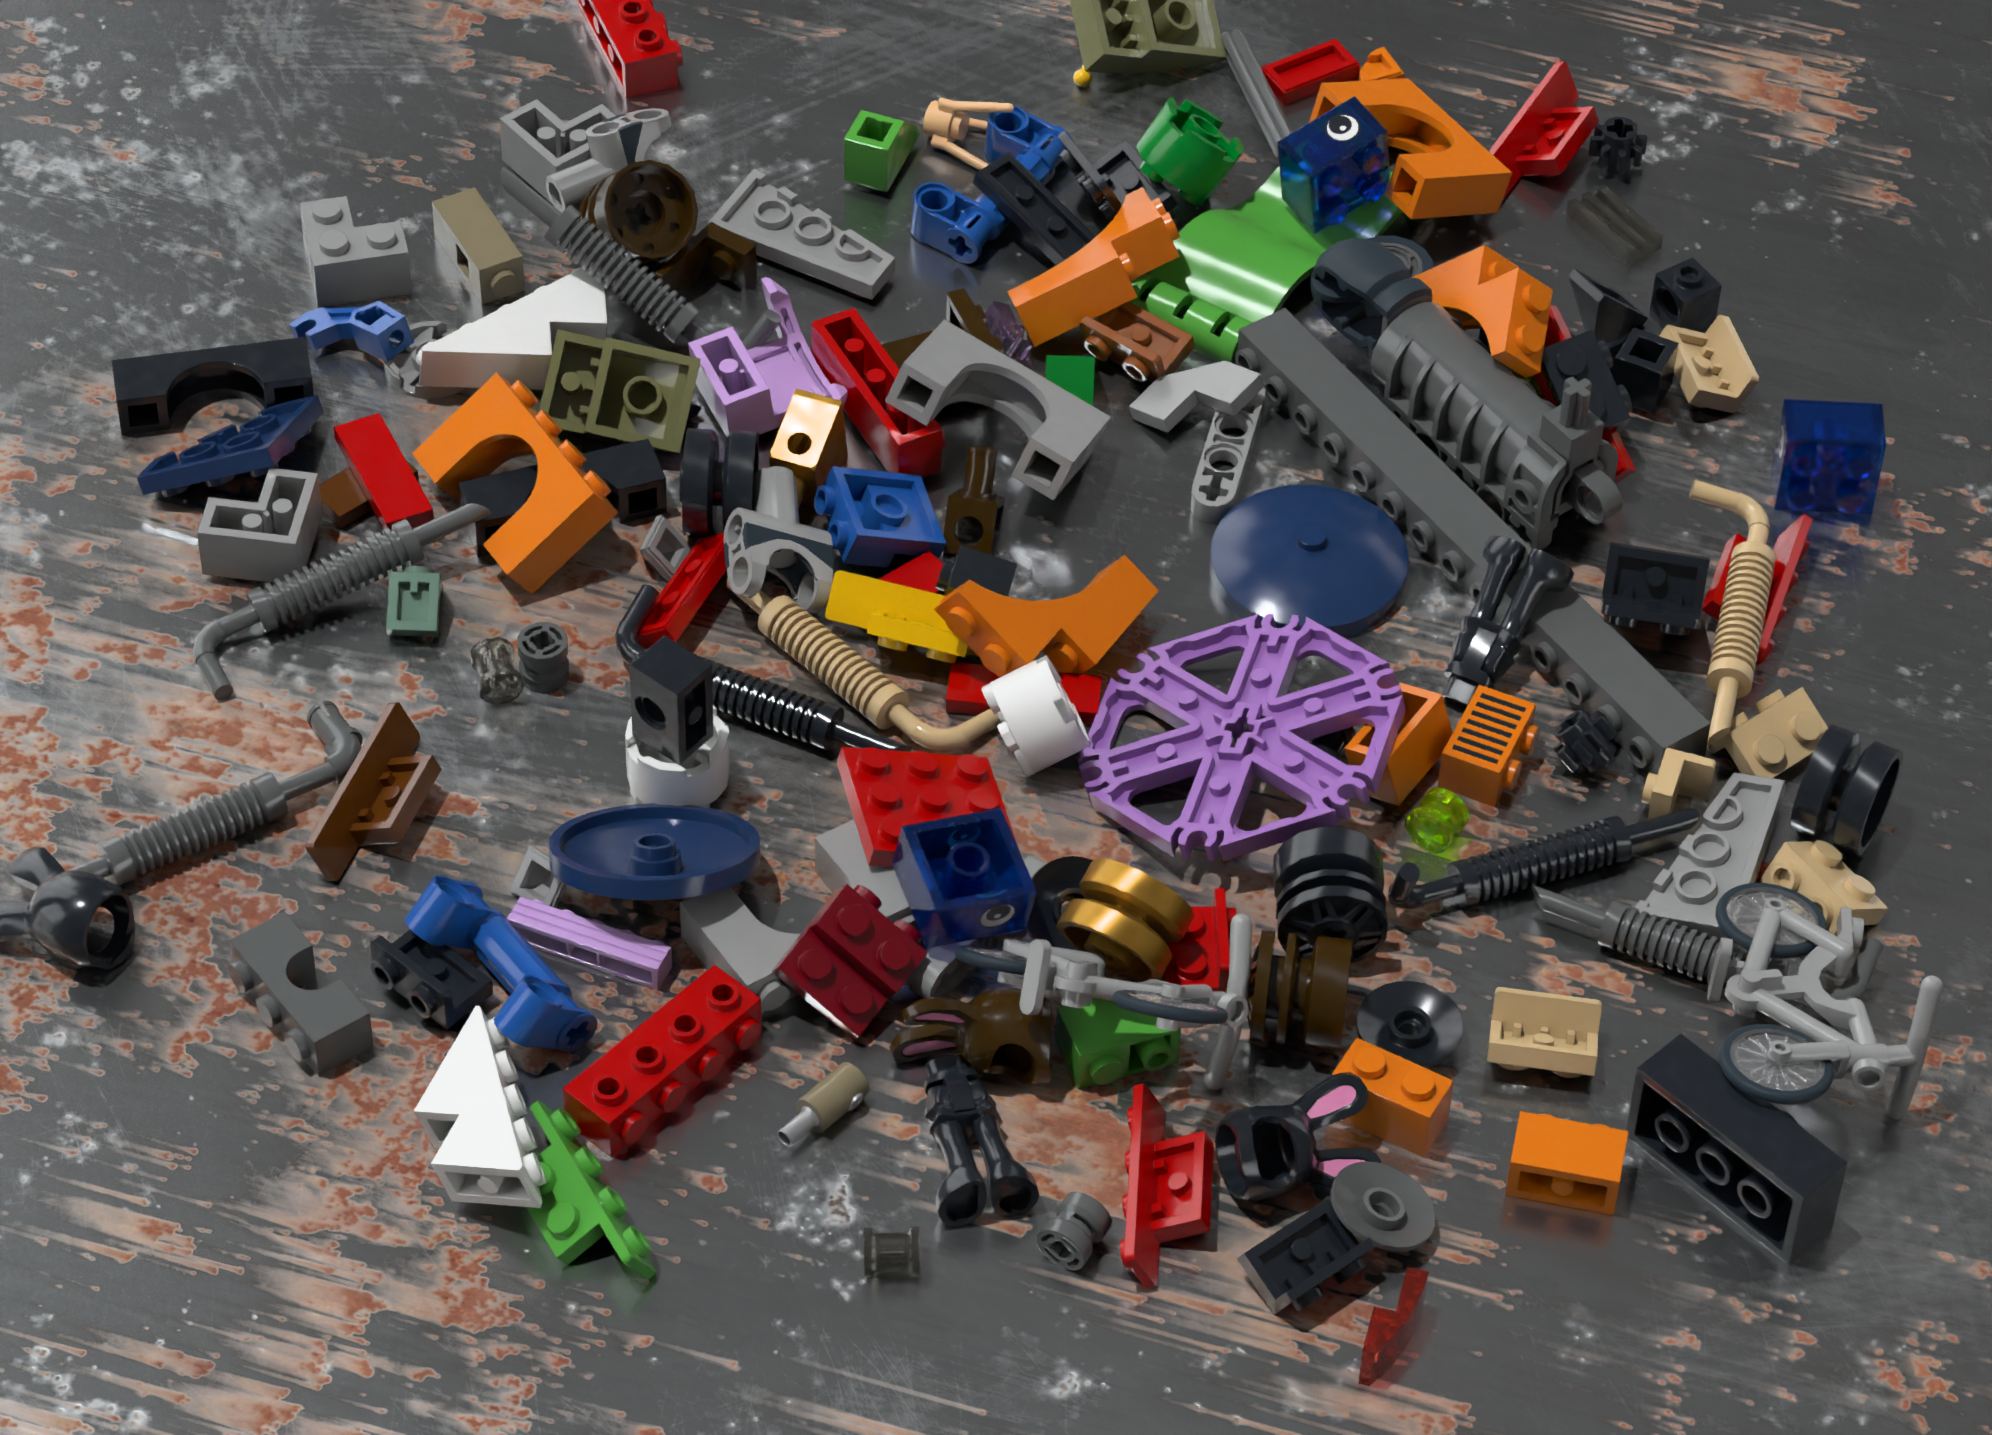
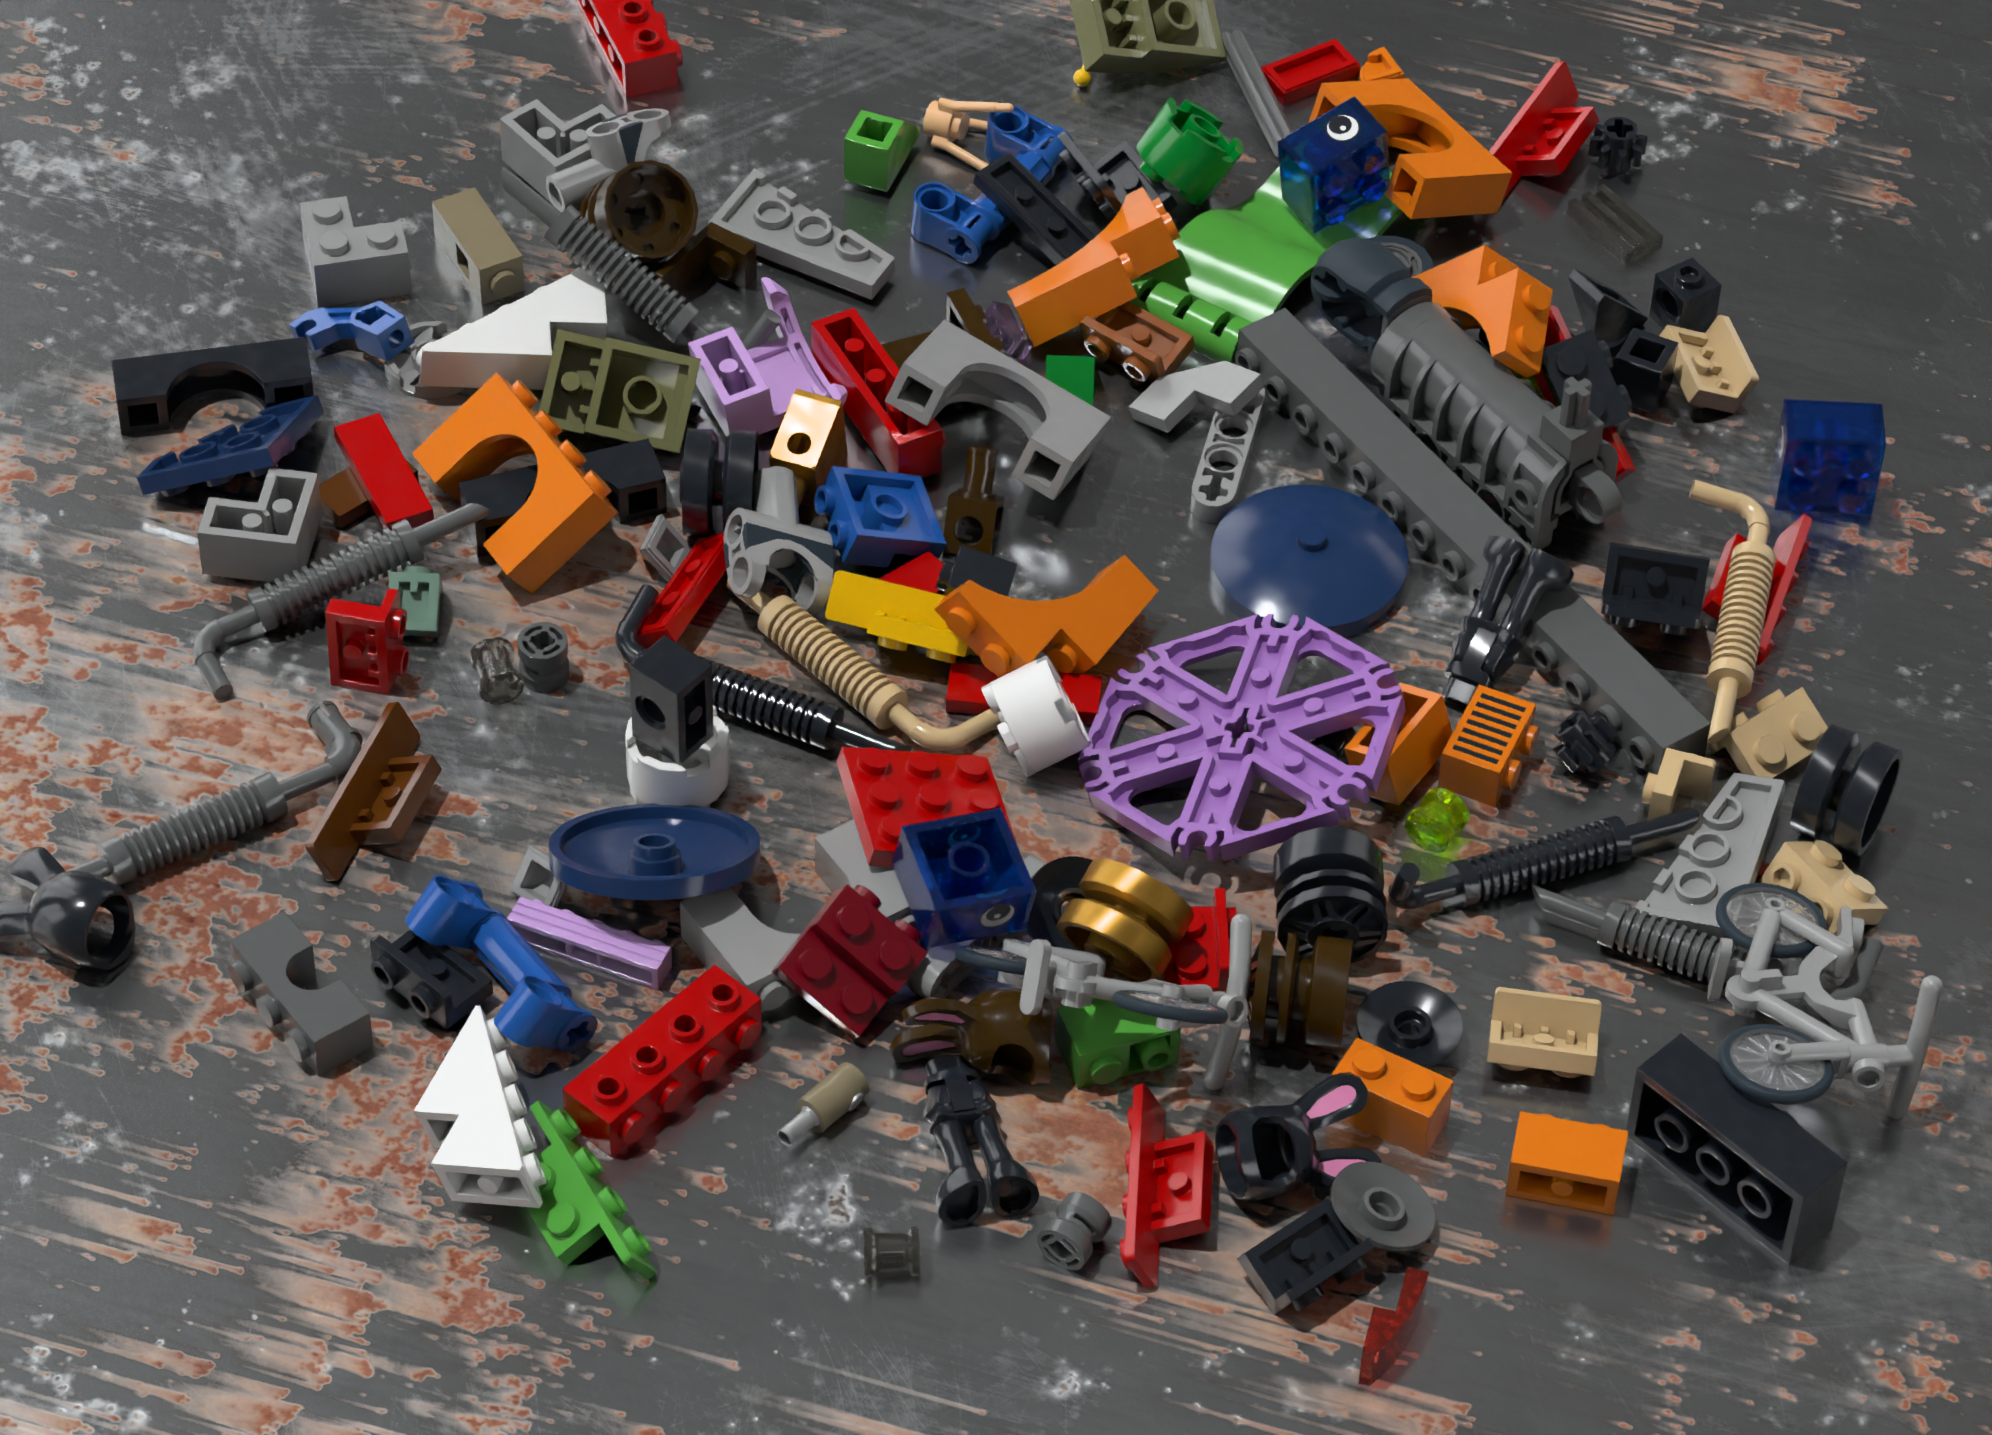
none -> red bracket [325,588,410,695]

